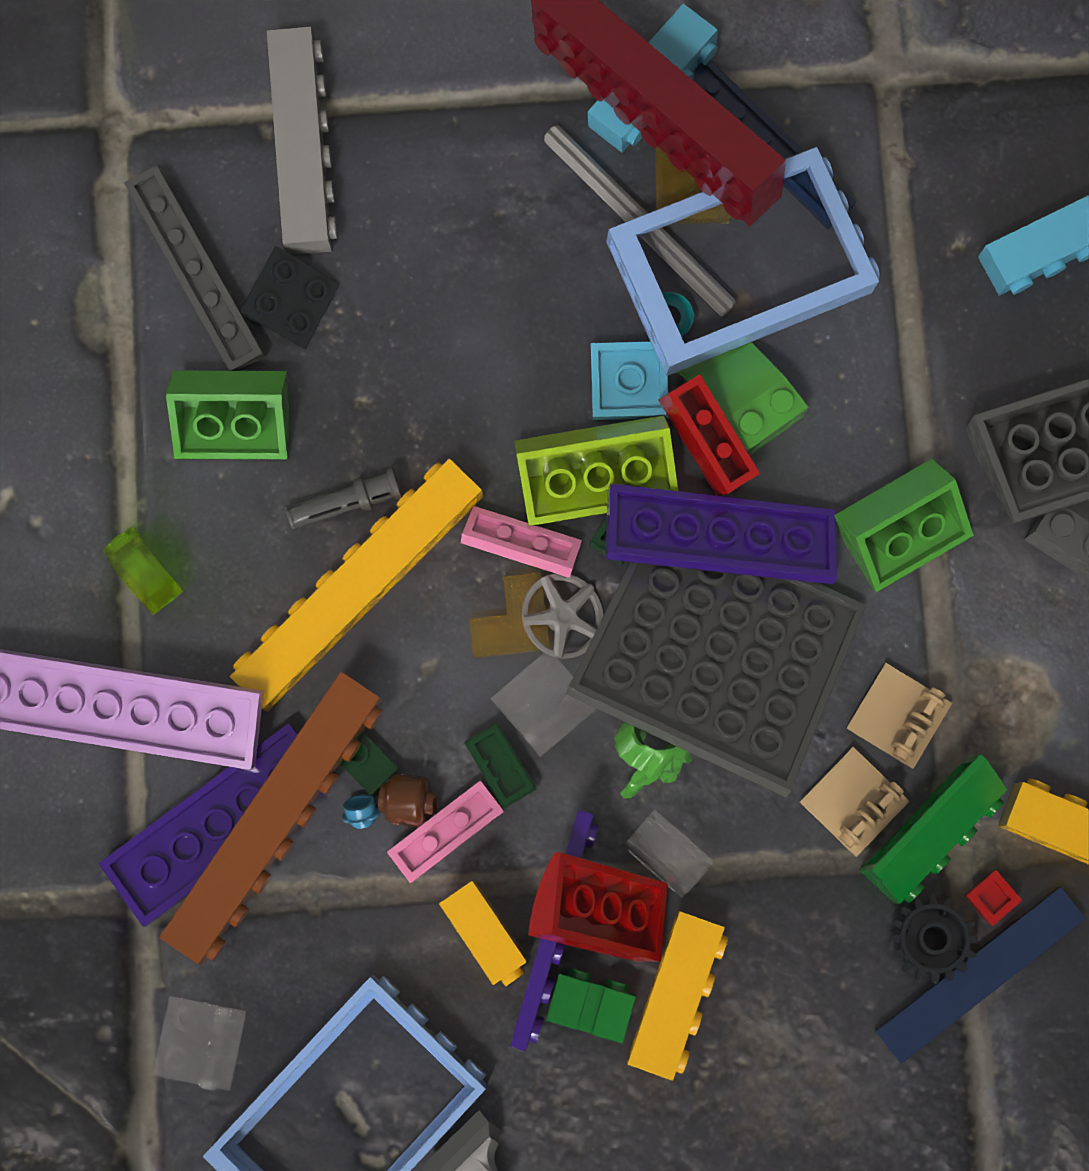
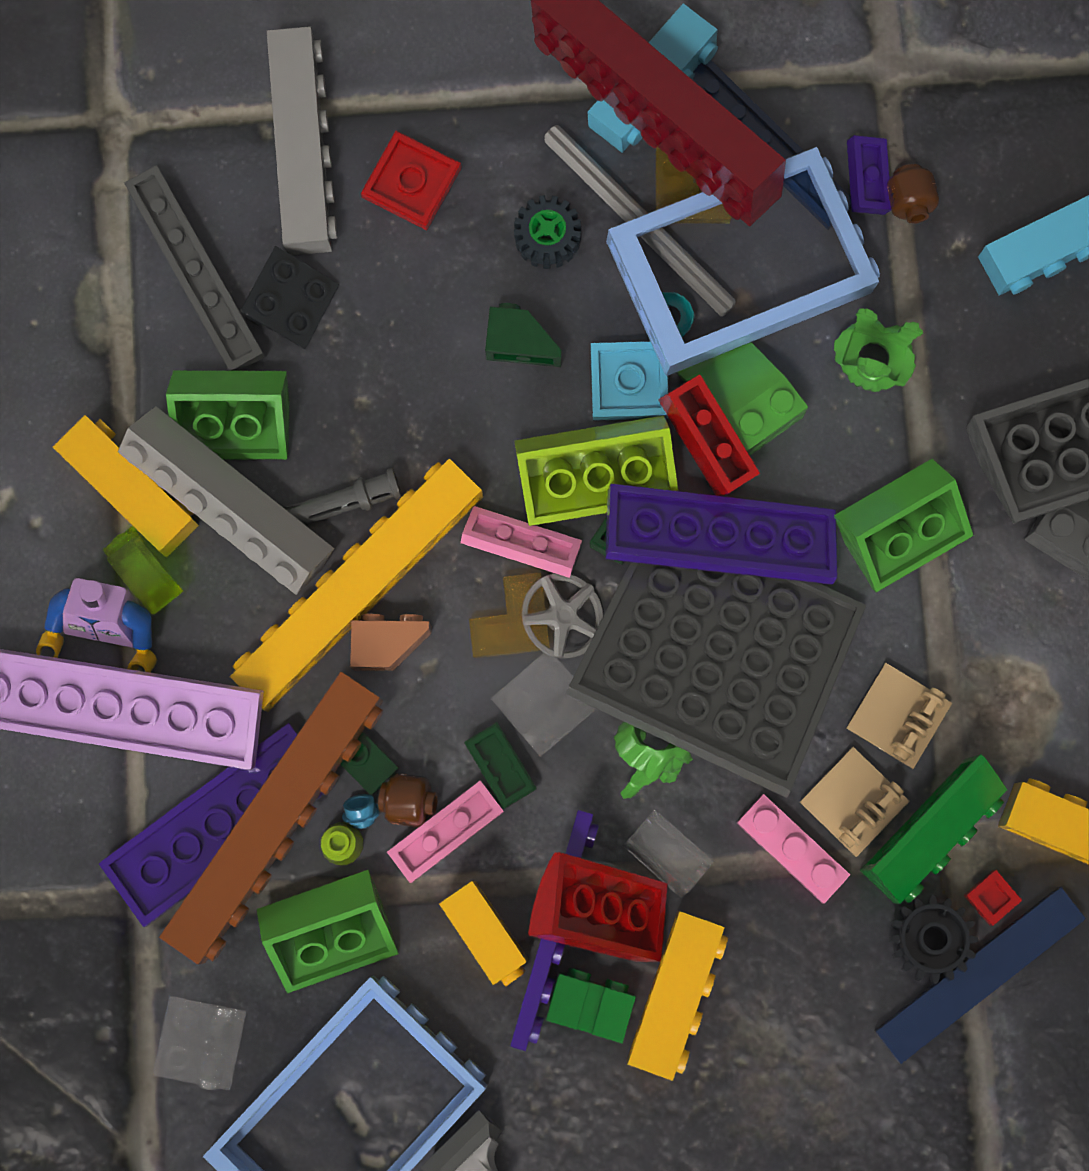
none -> torso [36,578,157,673]
none -> yellow brick [53,415,199,557]
none -> light grey brick [118,406,334,595]
none -> bright green slope [257,870,399,994]
none -> lime hat [321,822,363,865]
none -> nougat slope [350,614,432,671]
none -> red plate [360,131,462,231]
none -> dark green slope [485,303,562,367]
none -> black wheel [514,195,581,269]
none -> bright pink plate [737,794,850,904]
none -> bright green piece [834,308,923,392]
none -> dark purple plate [847,135,891,215]
none -> reddish brown head [887,164,939,223]

